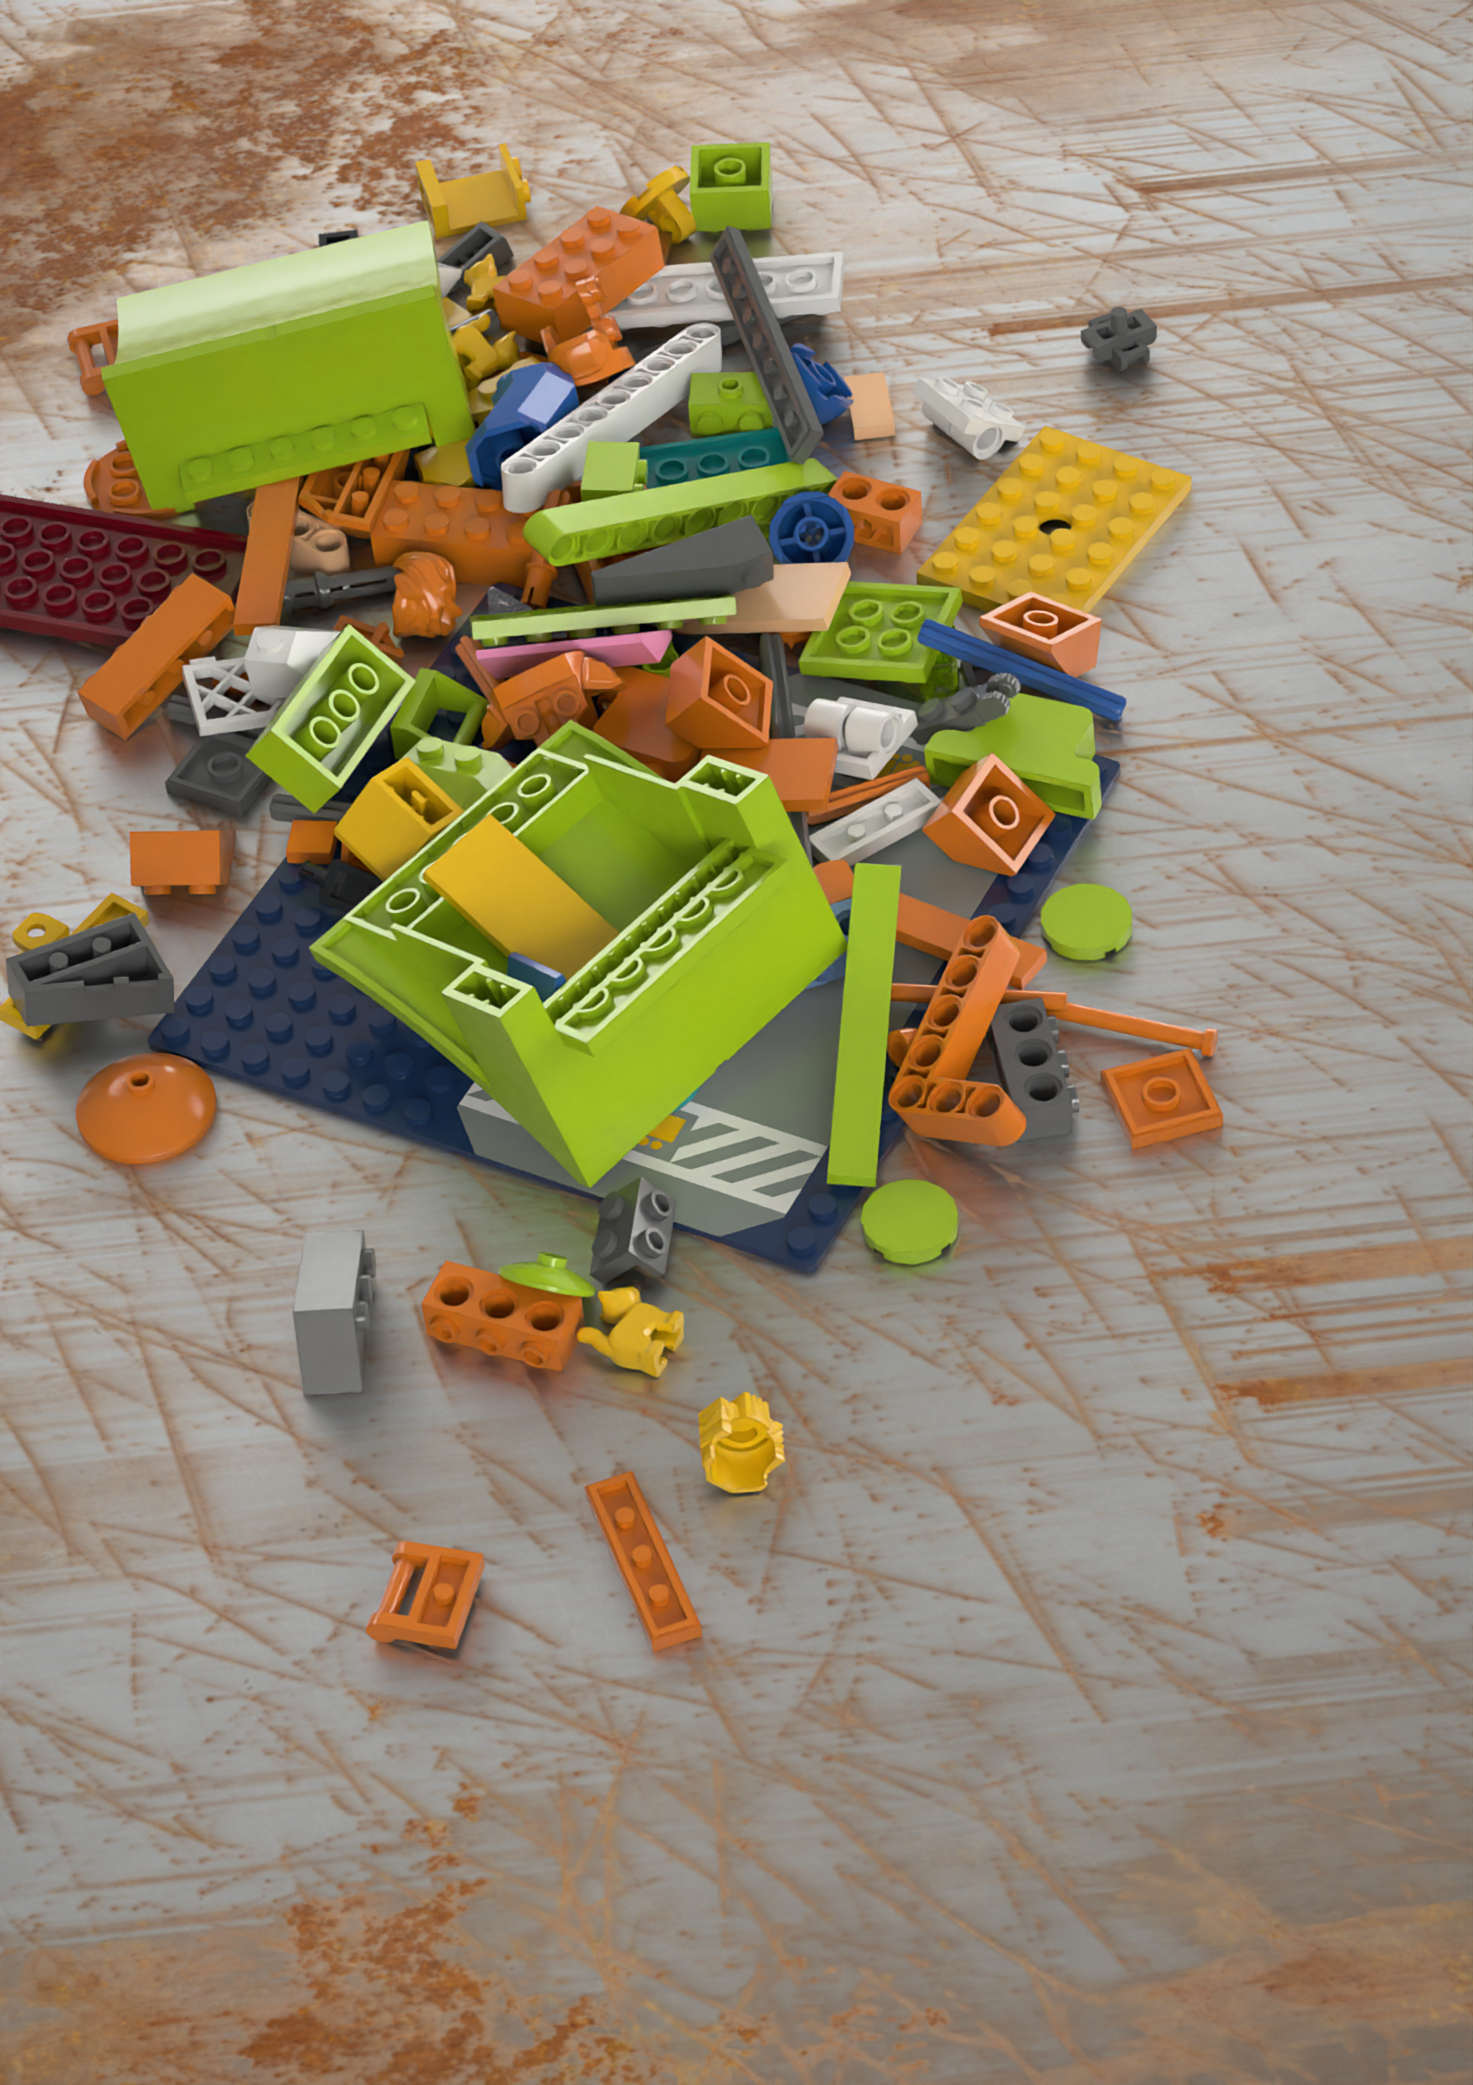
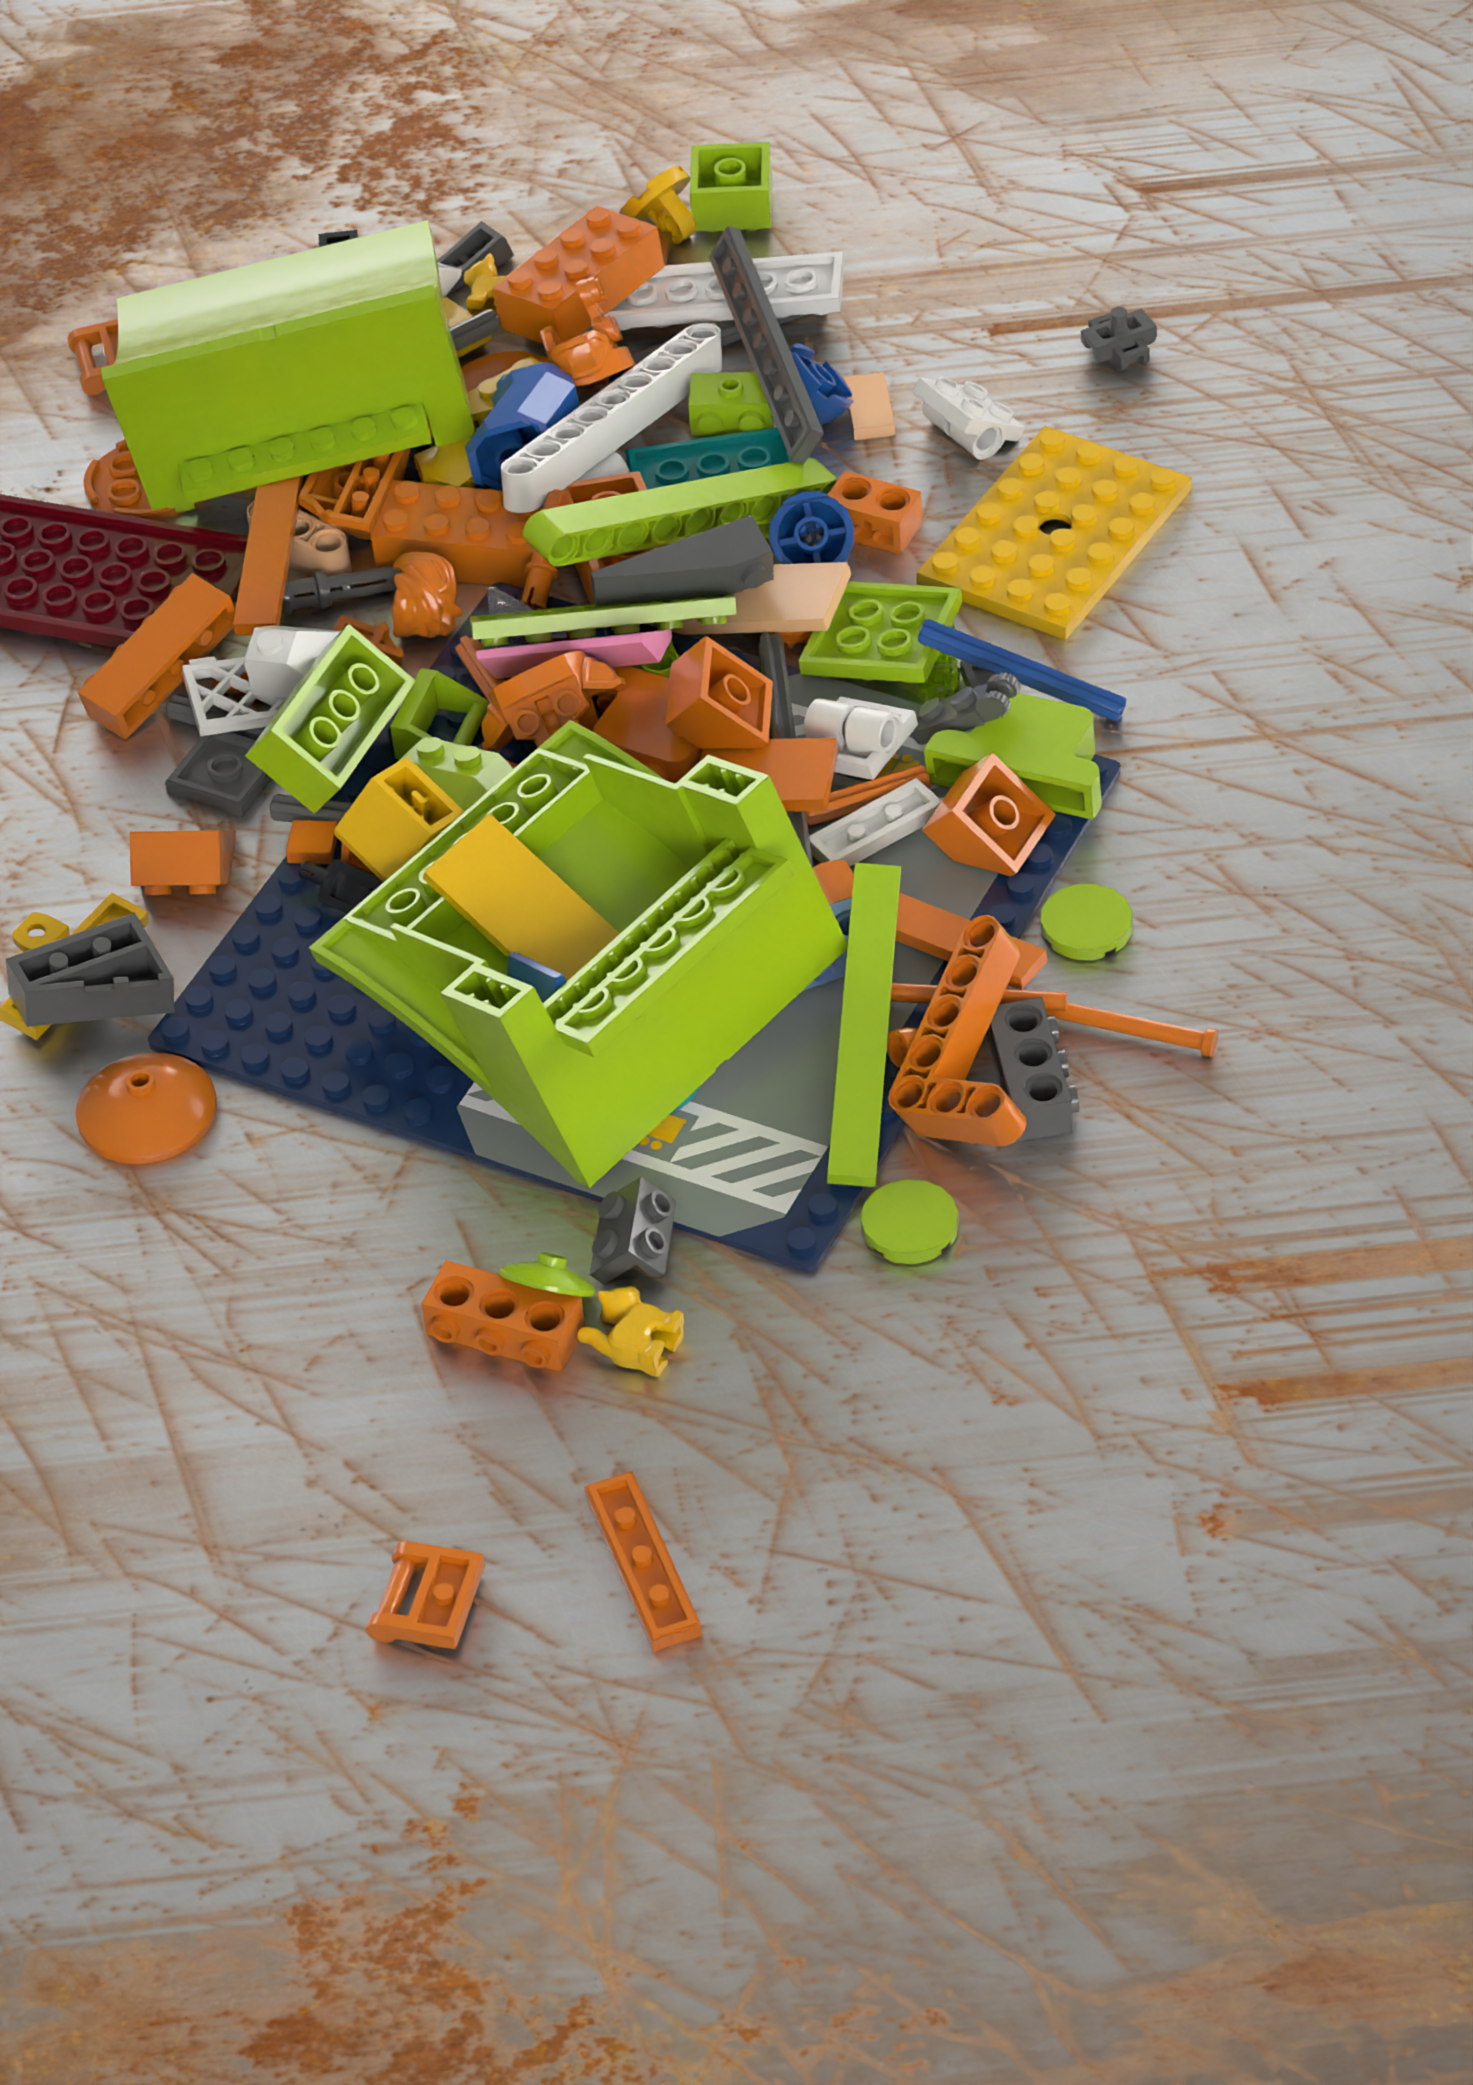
dark grey wedge [292,1230,376,1395] -> none
yellow panel [415,143,531,239] -> none
yellow animal [452,313,520,393] -> none
lime brick [581,441,648,502] -> none
yellow hair [698,1392,785,1493] -> none
orange slope [979,592,1102,678] -> none
orange tile [1100,1048,1223,1150] -> none

